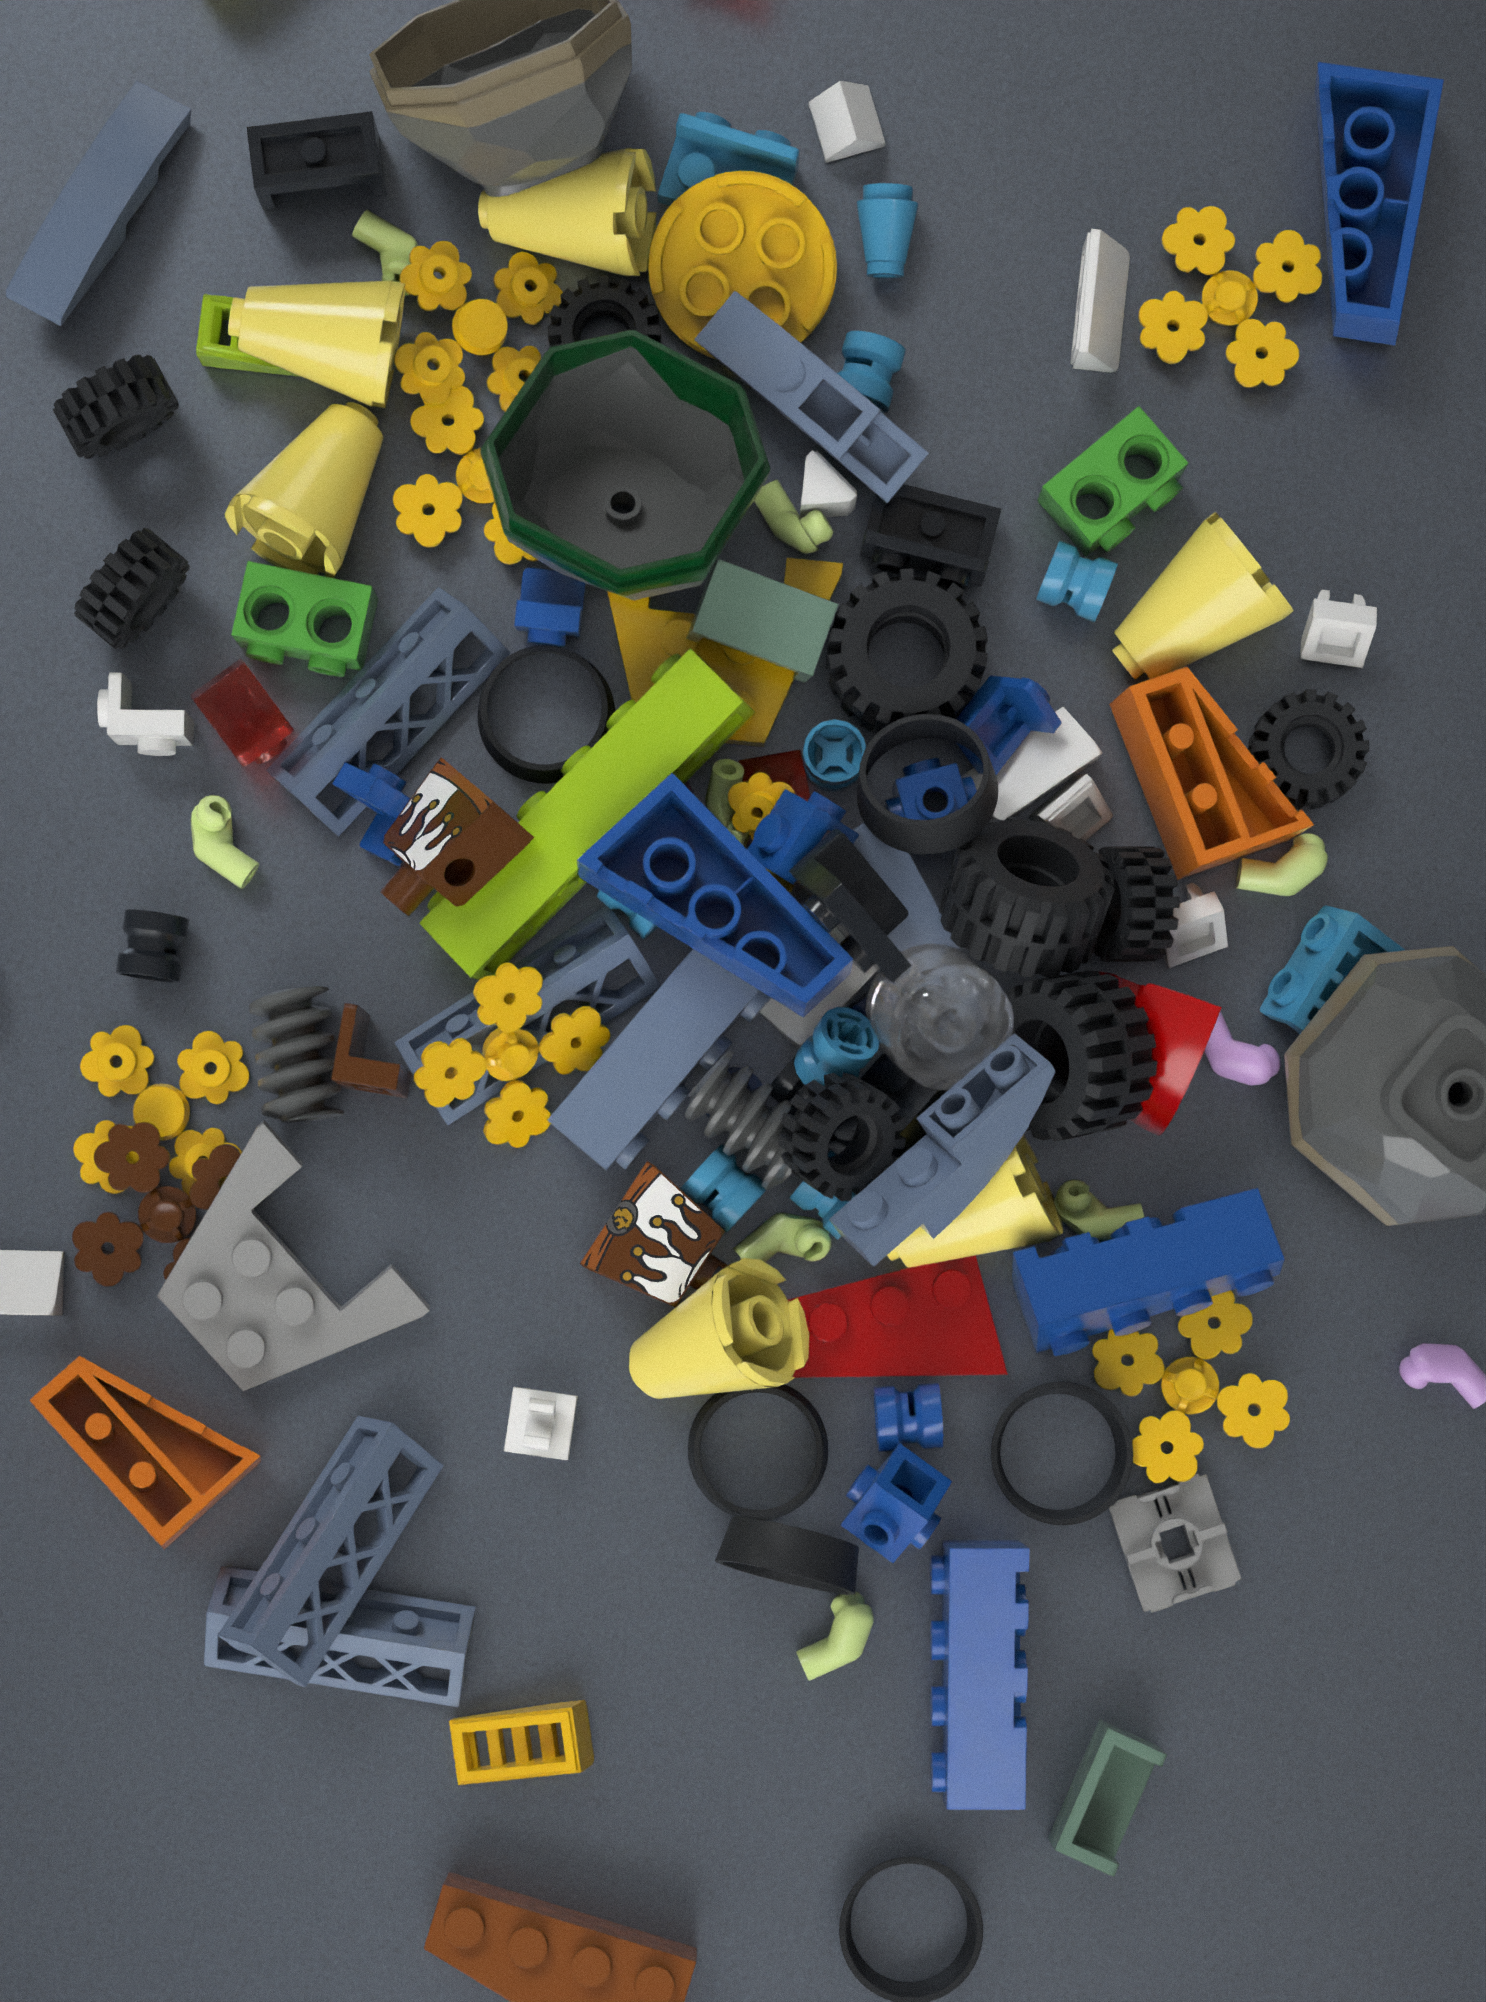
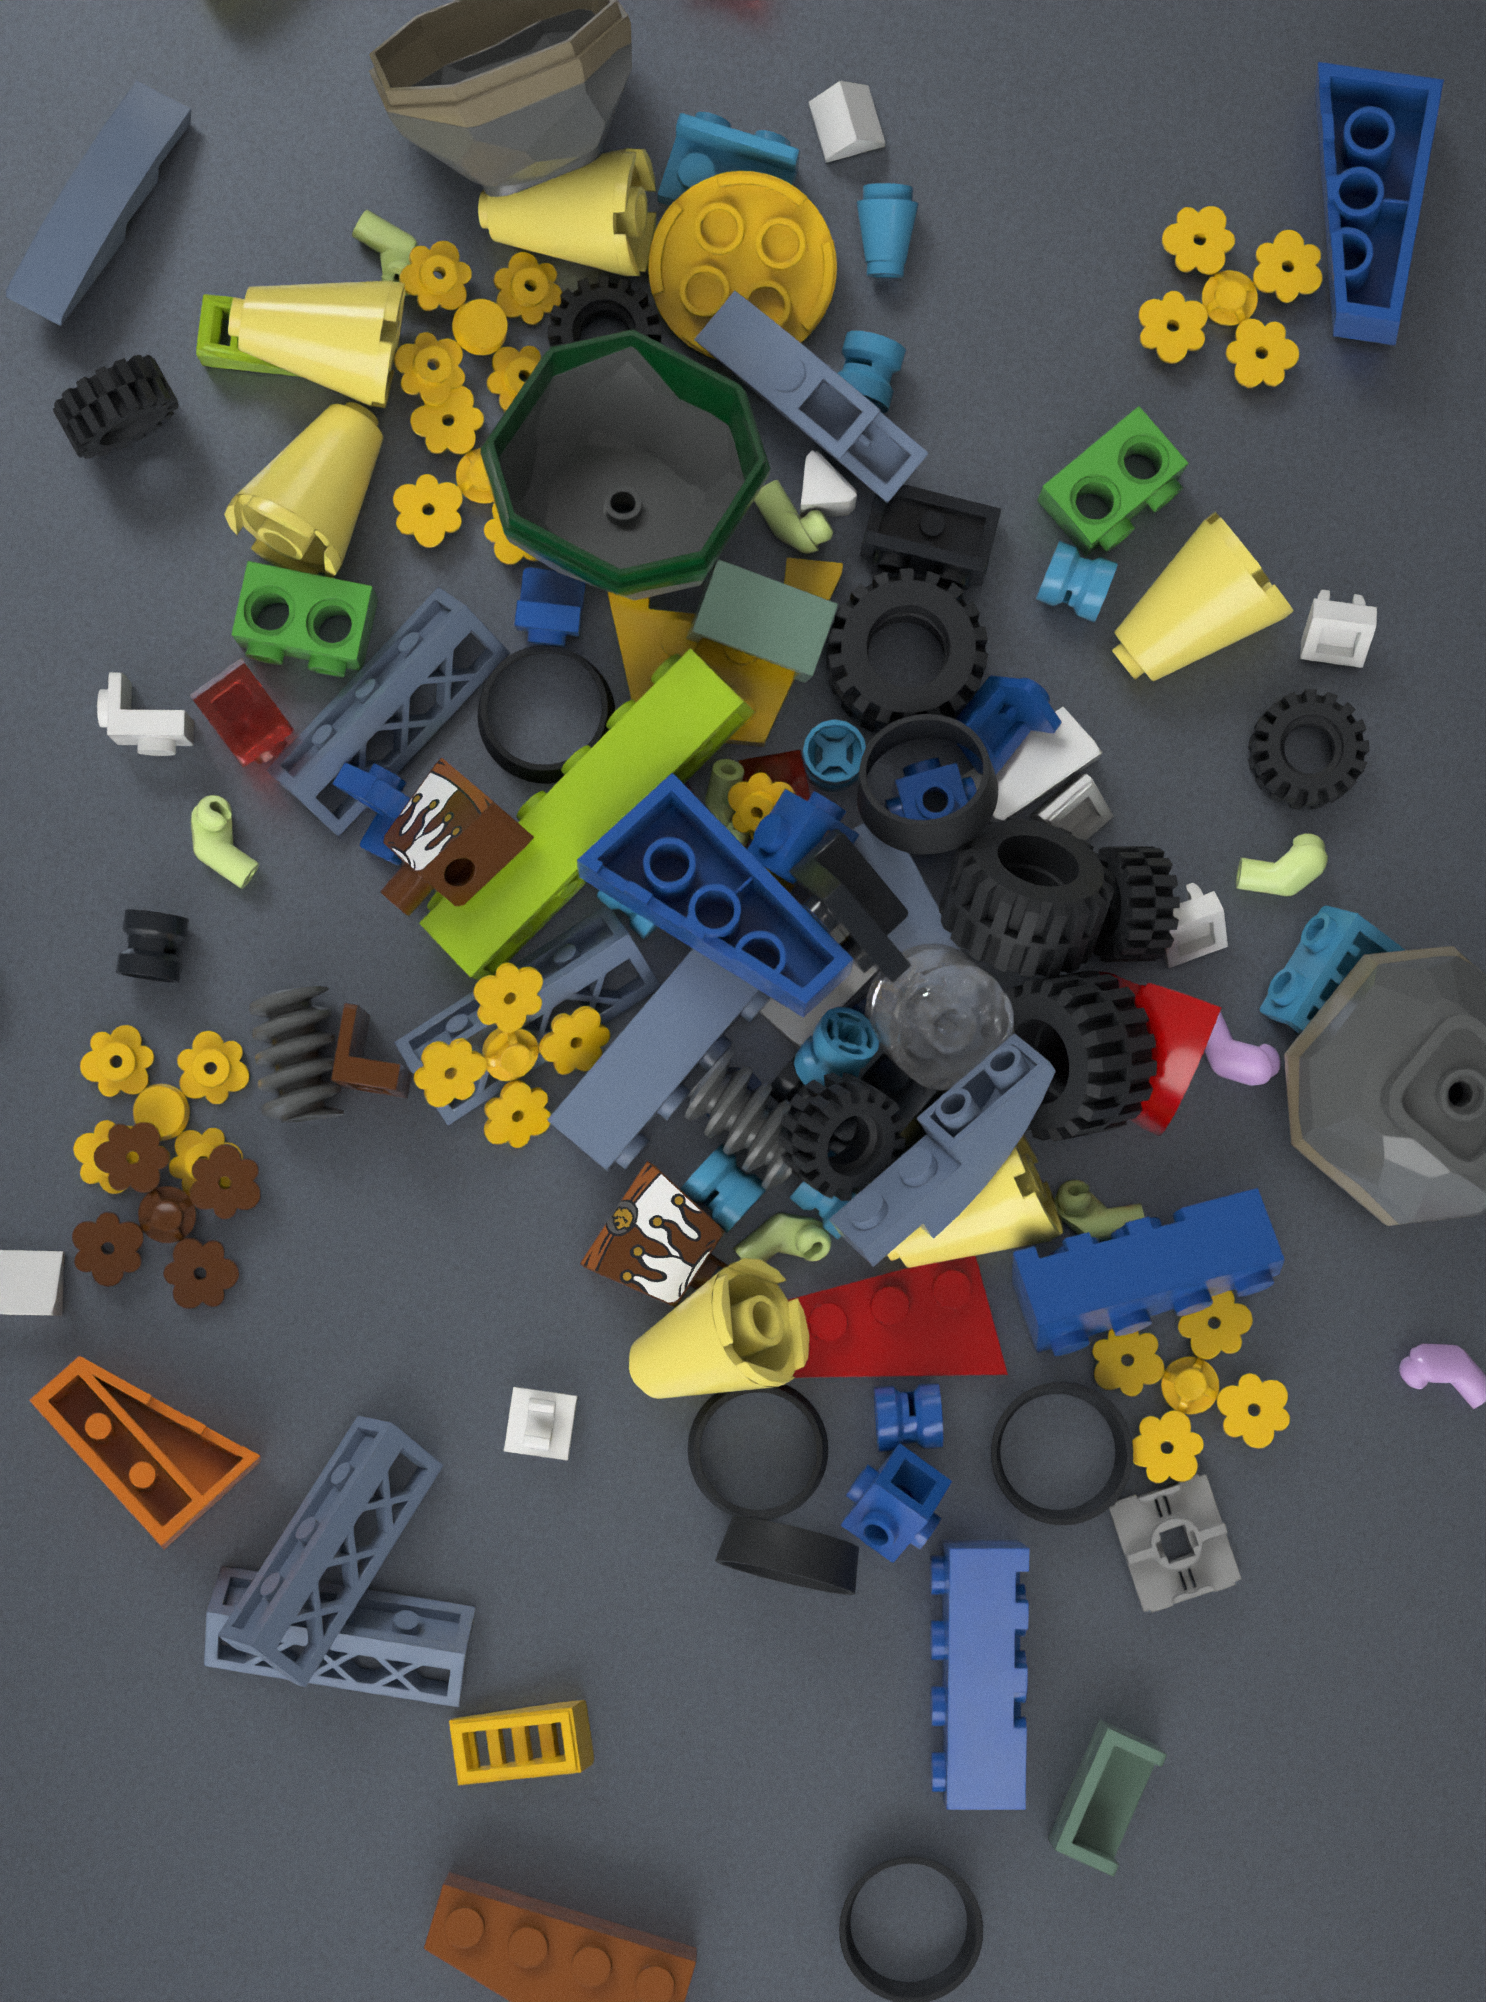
black tyre [74,528,190,650] -> none
light grey wing [157,1120,430,1391] -> none
black panel [246,111,387,210] -> none
yellowish green arm [796,1591,874,1681] -> none
white slope [1070,229,1130,373] -> none
orange wedge [1109,667,1314,880] -> none

